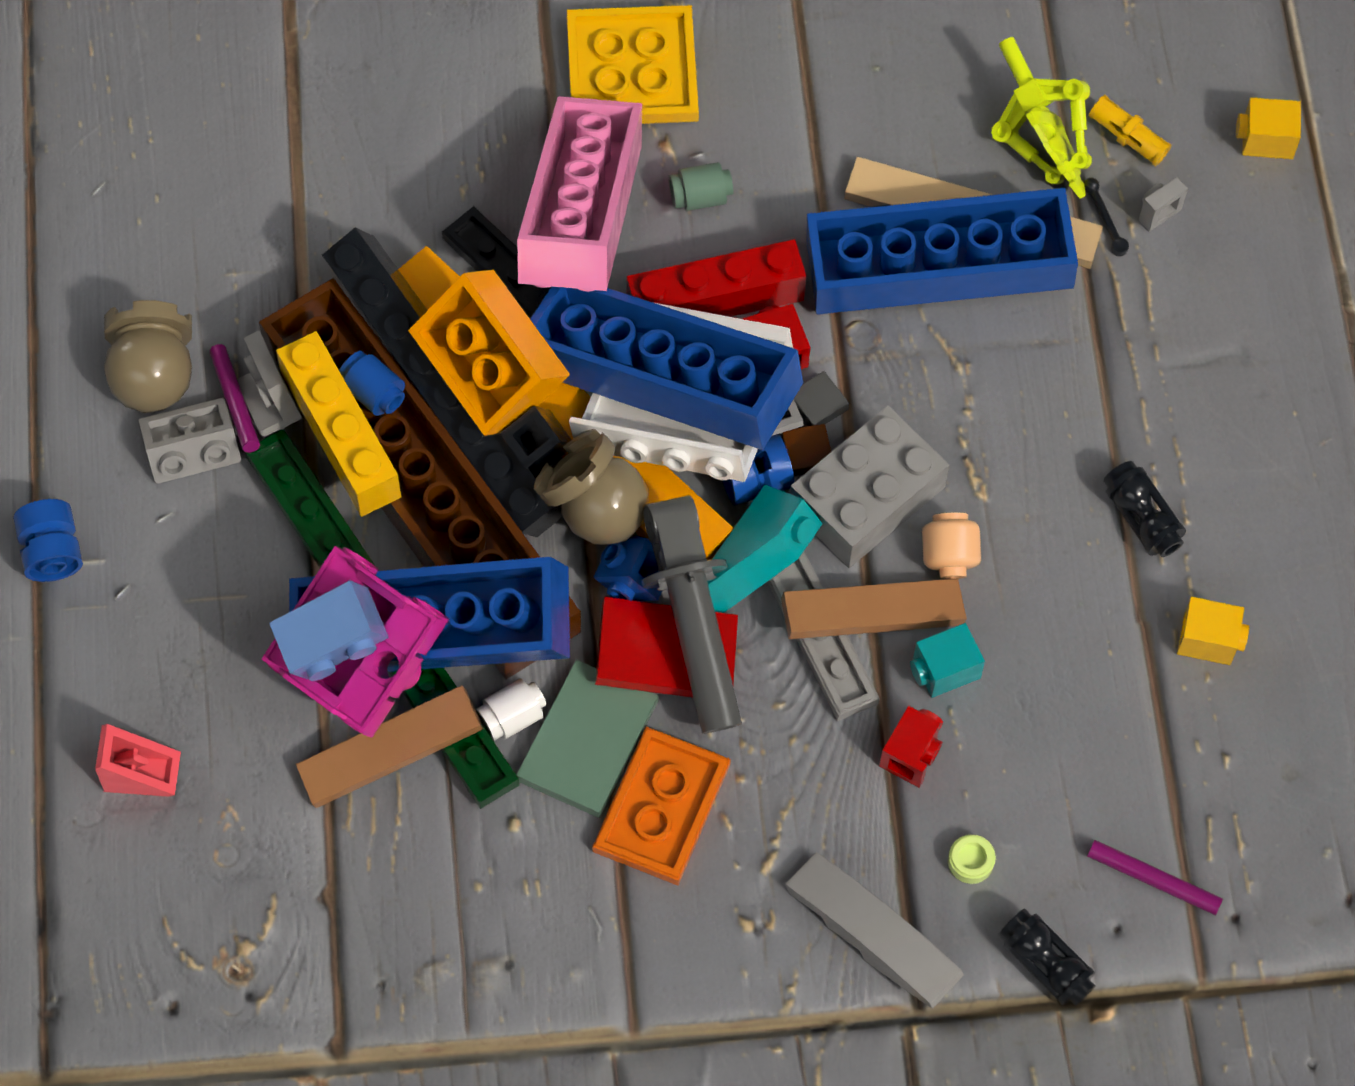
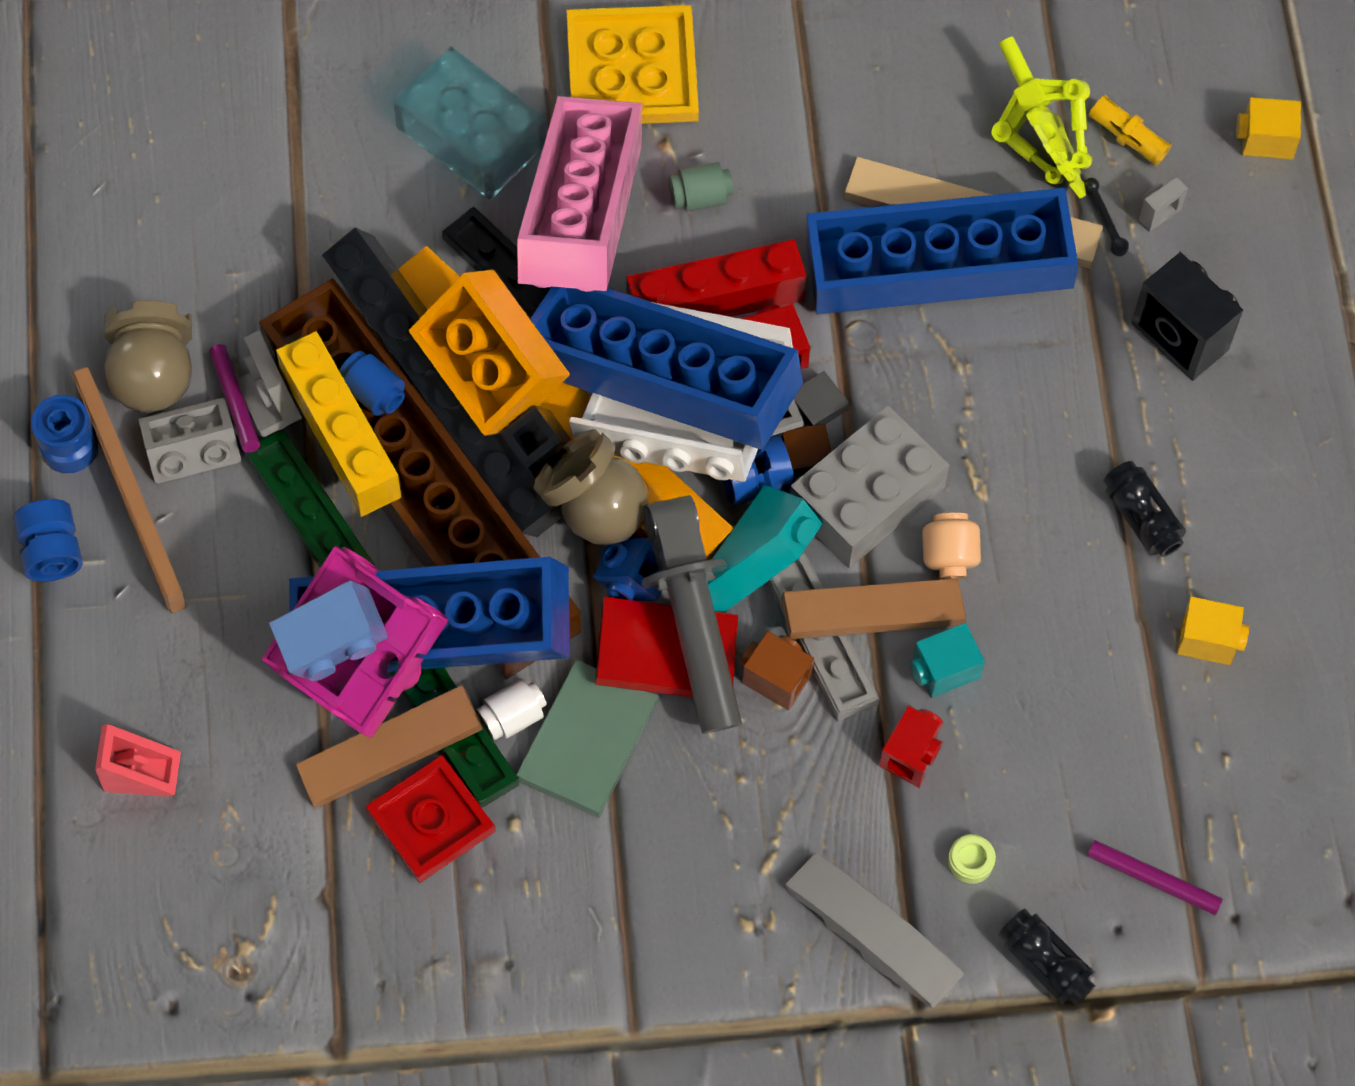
orange tile [592,726,731,886] -> none
none -> blue wheel [31,395,98,473]
none -> medium nougat tile [72,366,187,613]
none -> red plate [365,755,496,884]
none -> clear light blue brick [393,47,547,200]
none -> dark orange brick [740,631,815,711]
none -> black brick [1131,252,1243,381]

